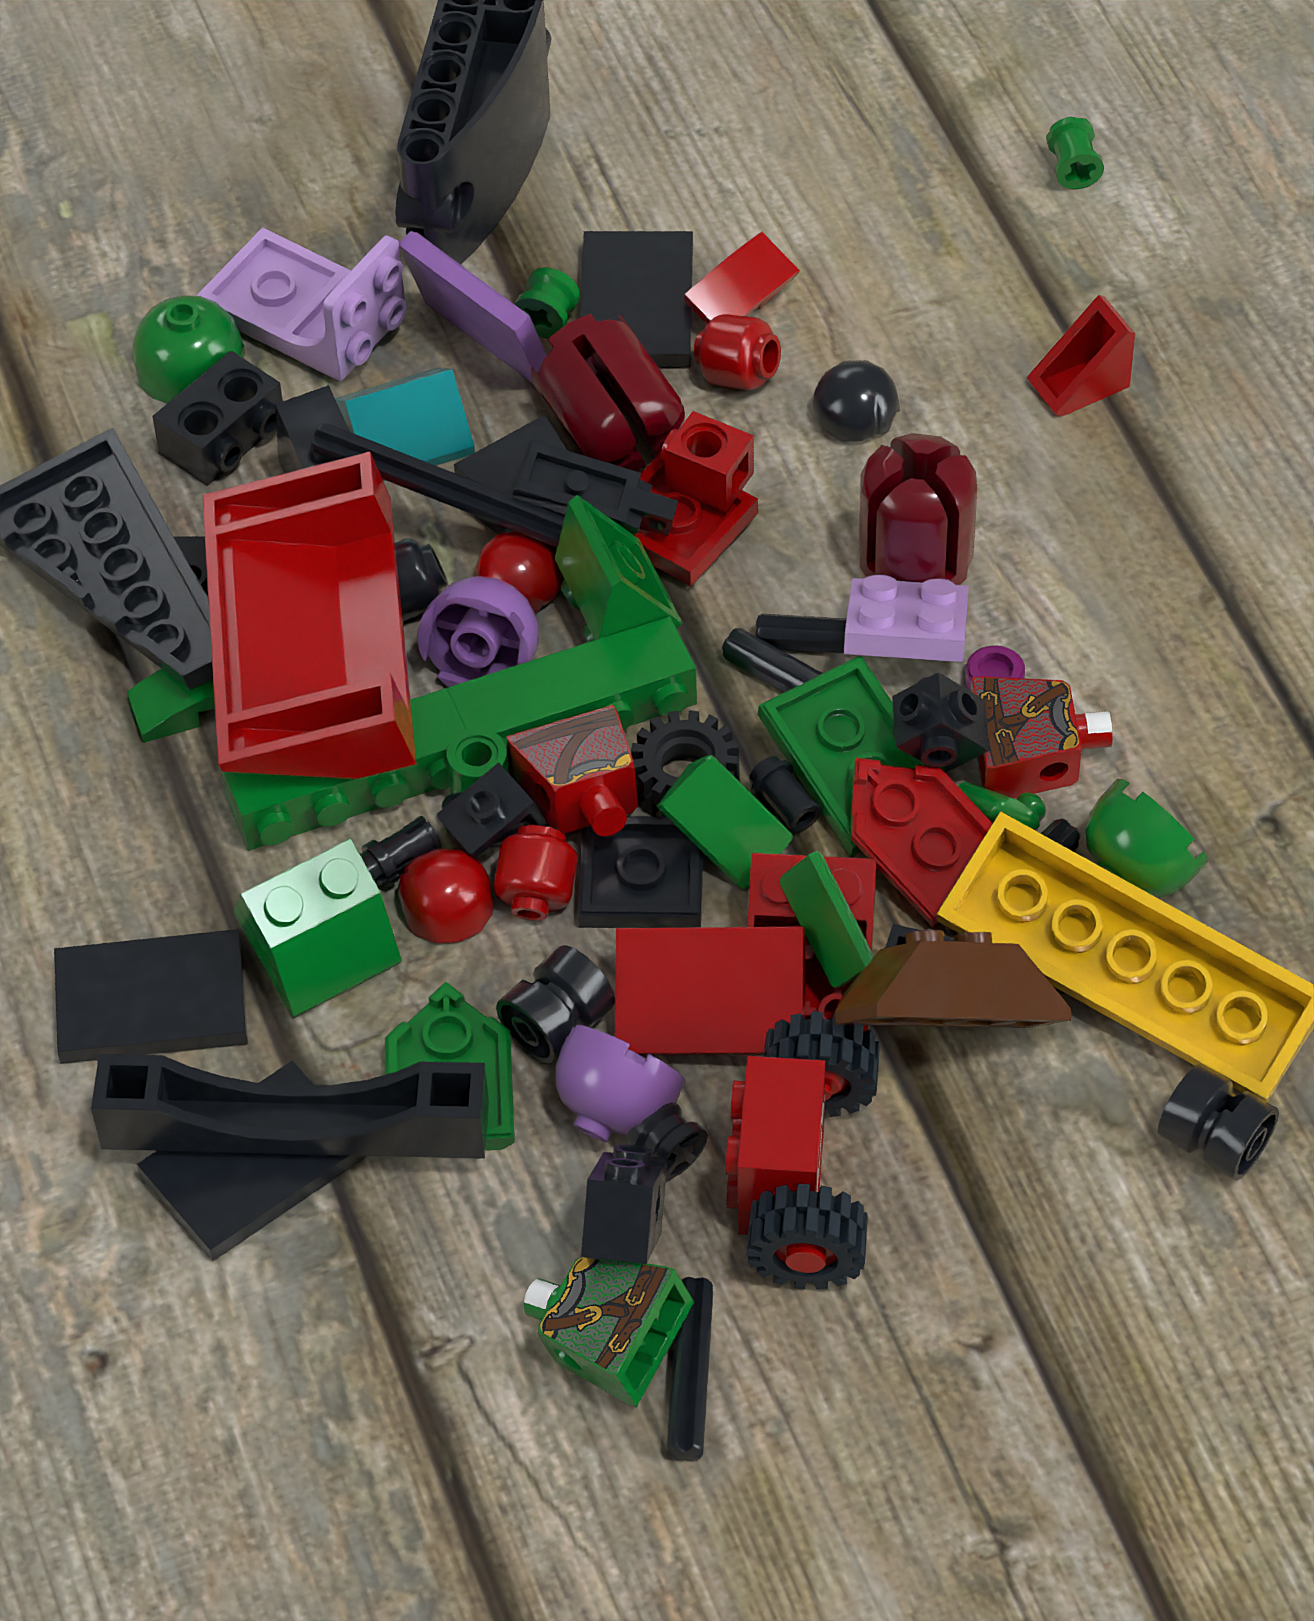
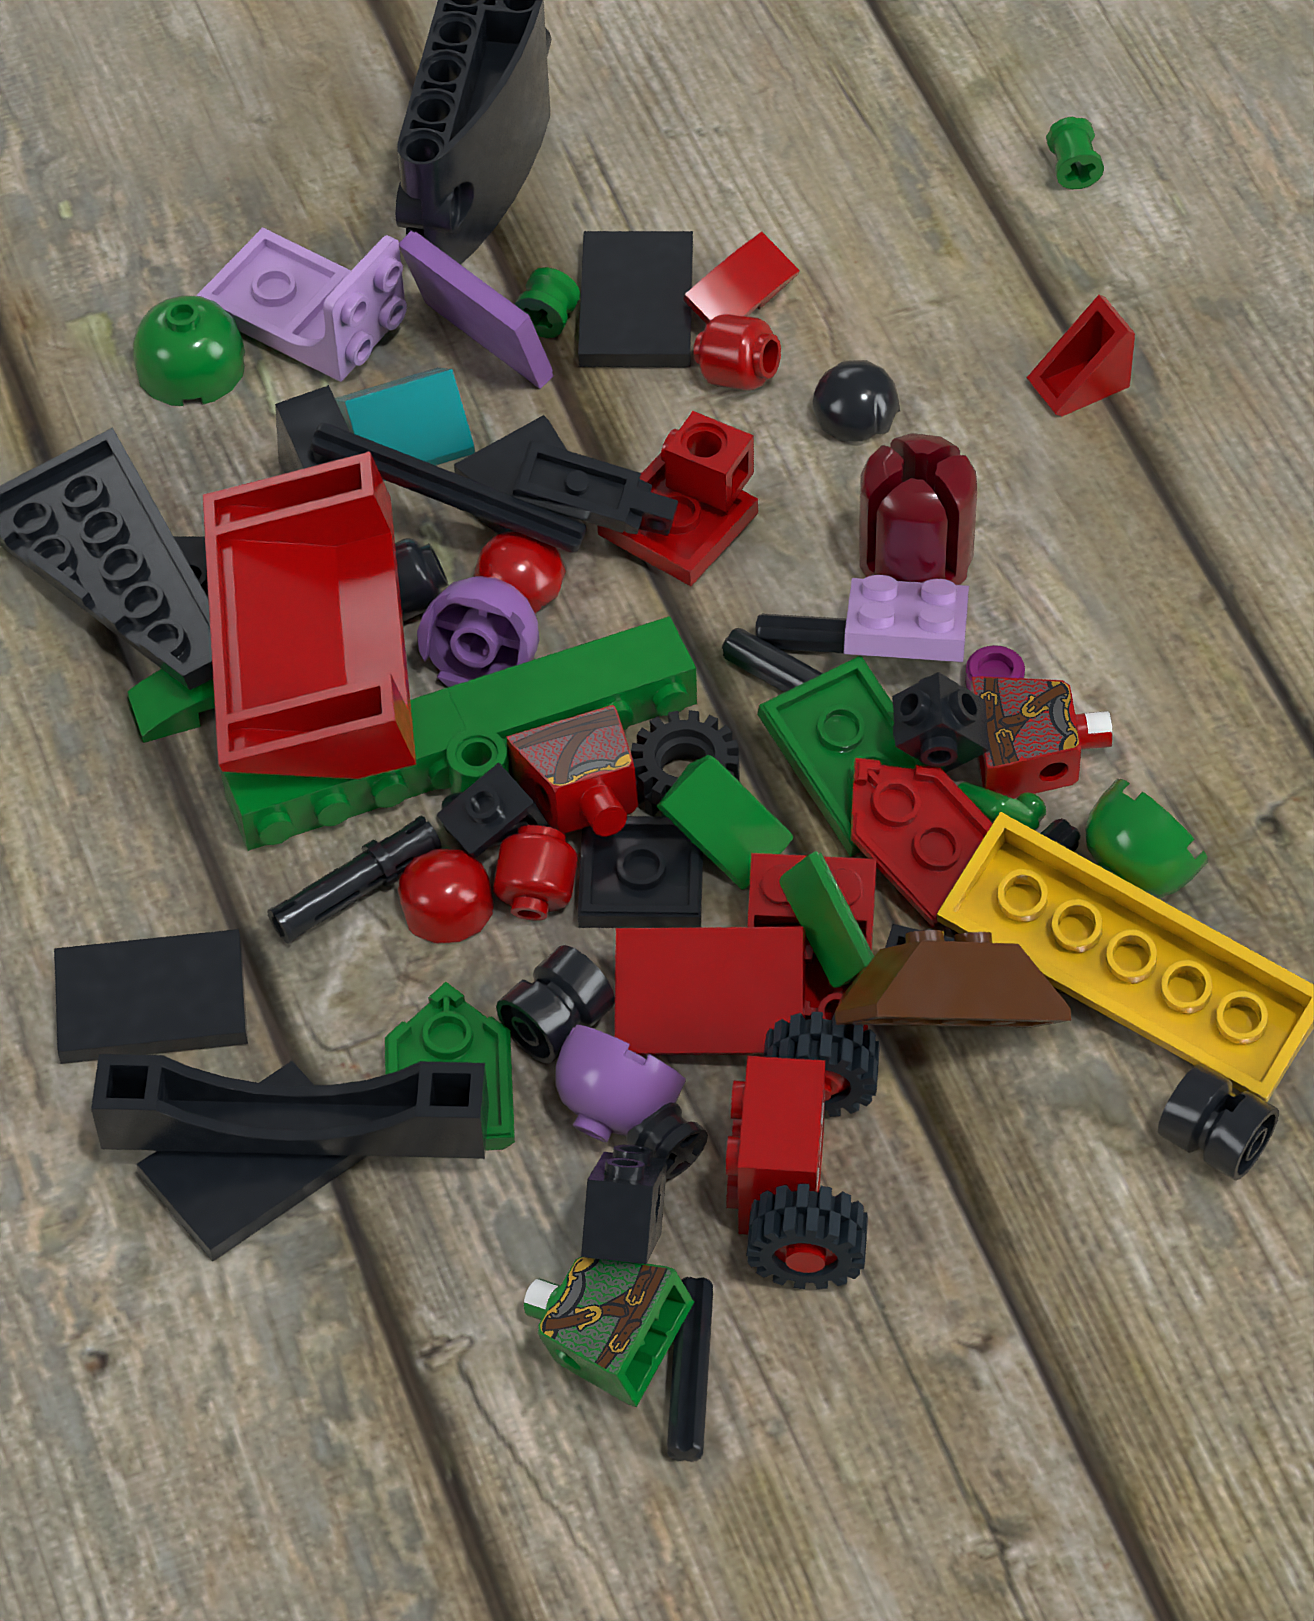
black brick [152,350,283,486] -> none
green slope [234,838,402,1019] -> none
dark red cylinder [531,314,685,472] -> none
green slope [555,495,683,642] -> none
black pin [749,756,822,833] -> none

